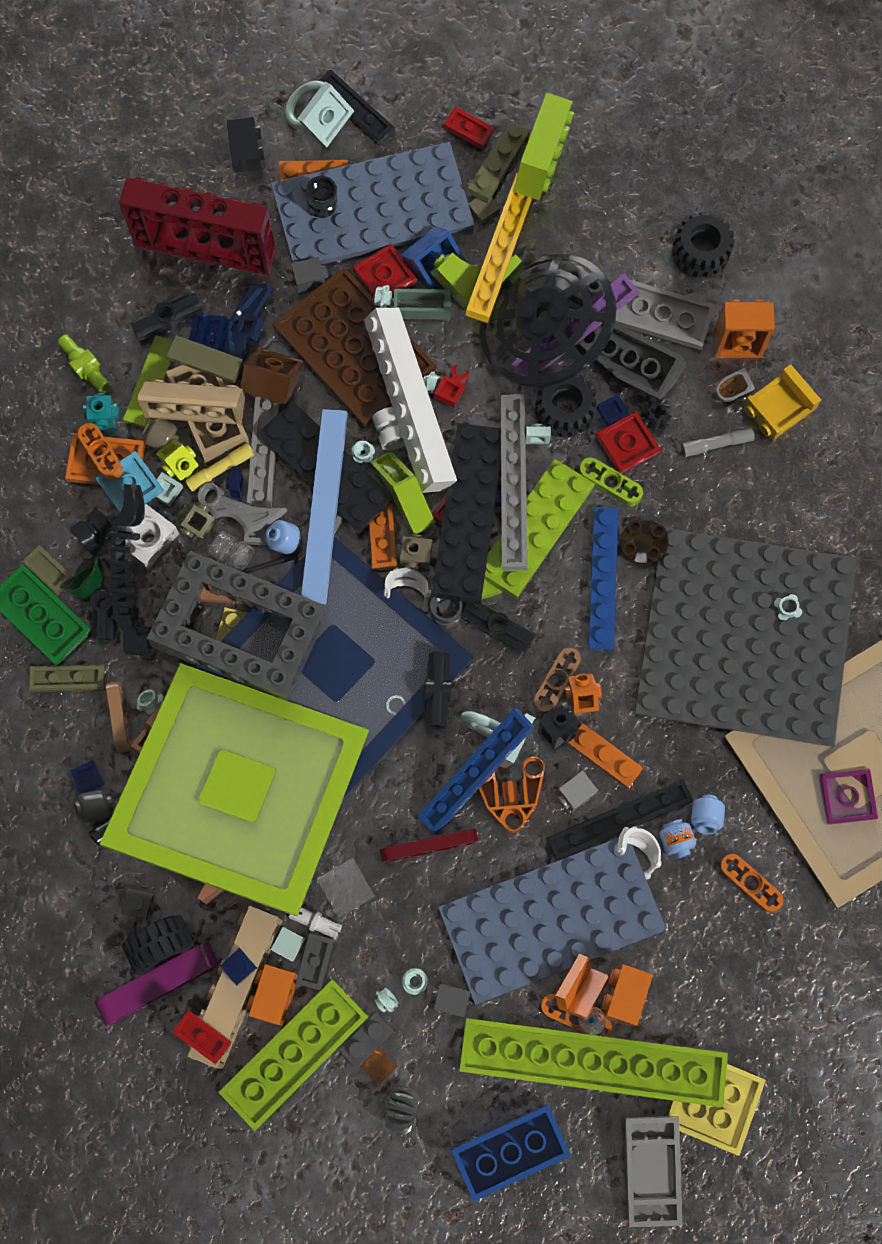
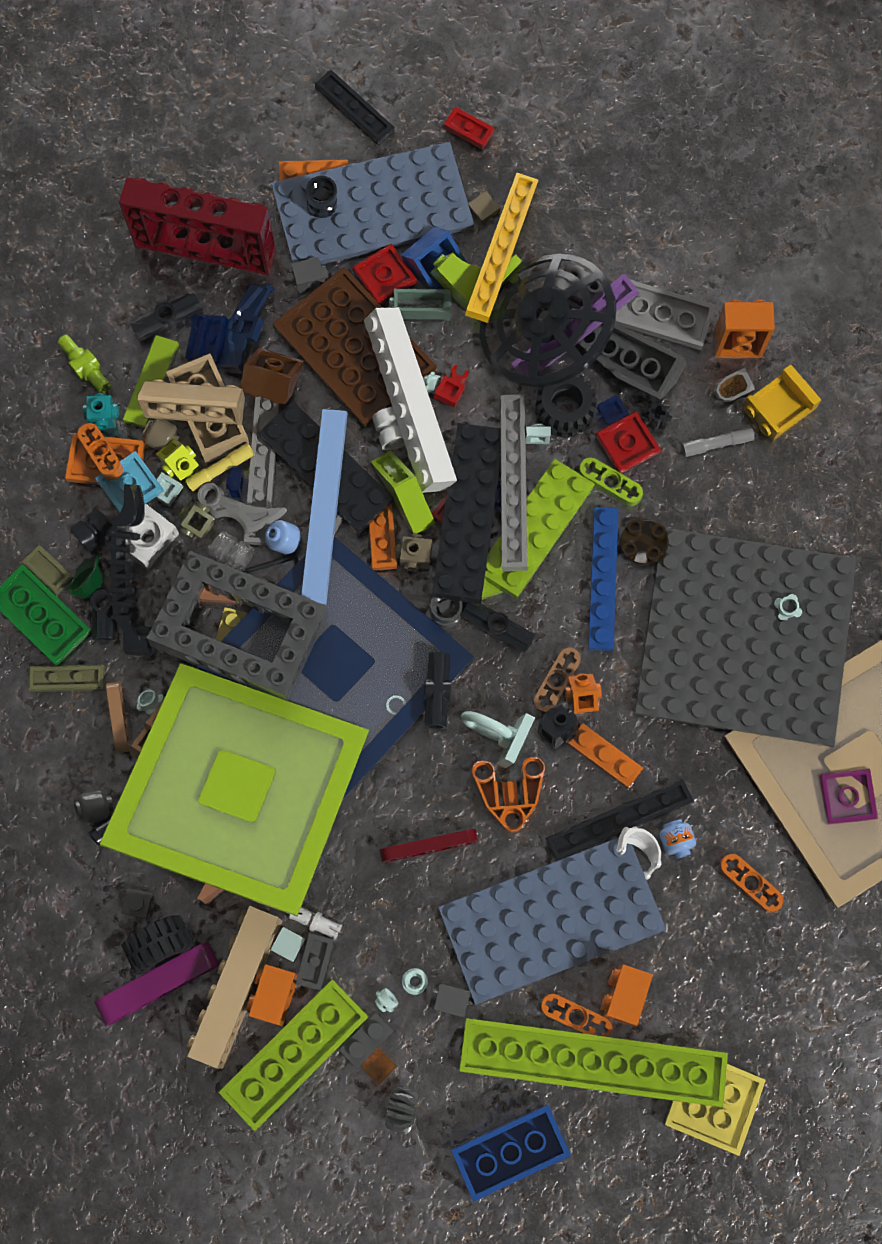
clear blue plate [70,760,105,794] -> none
olive tile [167,335,244,383] -> none
red plate [172,1010,232,1065] -> none
clear blue plate [219,948,258,986] -> none
black brick [227,117,265,173] -> none
light aqua tile [285,81,354,148] -> none
clear piece [317,858,375,918] -> none
light aqua plate [351,441,375,464] -> none
light aqua plate [374,285,392,308] -> none
white helmet [383,568,431,613] -> none
blue plate [418,709,535,834] -> none
olive plate [467,121,530,203] -> none
lime brick [513,92,574,201] -> none
orange panel [555,954,609,1020] -> none
light grey brick [557,771,598,812] -> none
clear tile [578,1007,606,1035] -> none
light grey slope [625,1116,683,1227] -> none
black tyre [672,212,735,278] -> none
light blue head [691,795,725,834] -> none

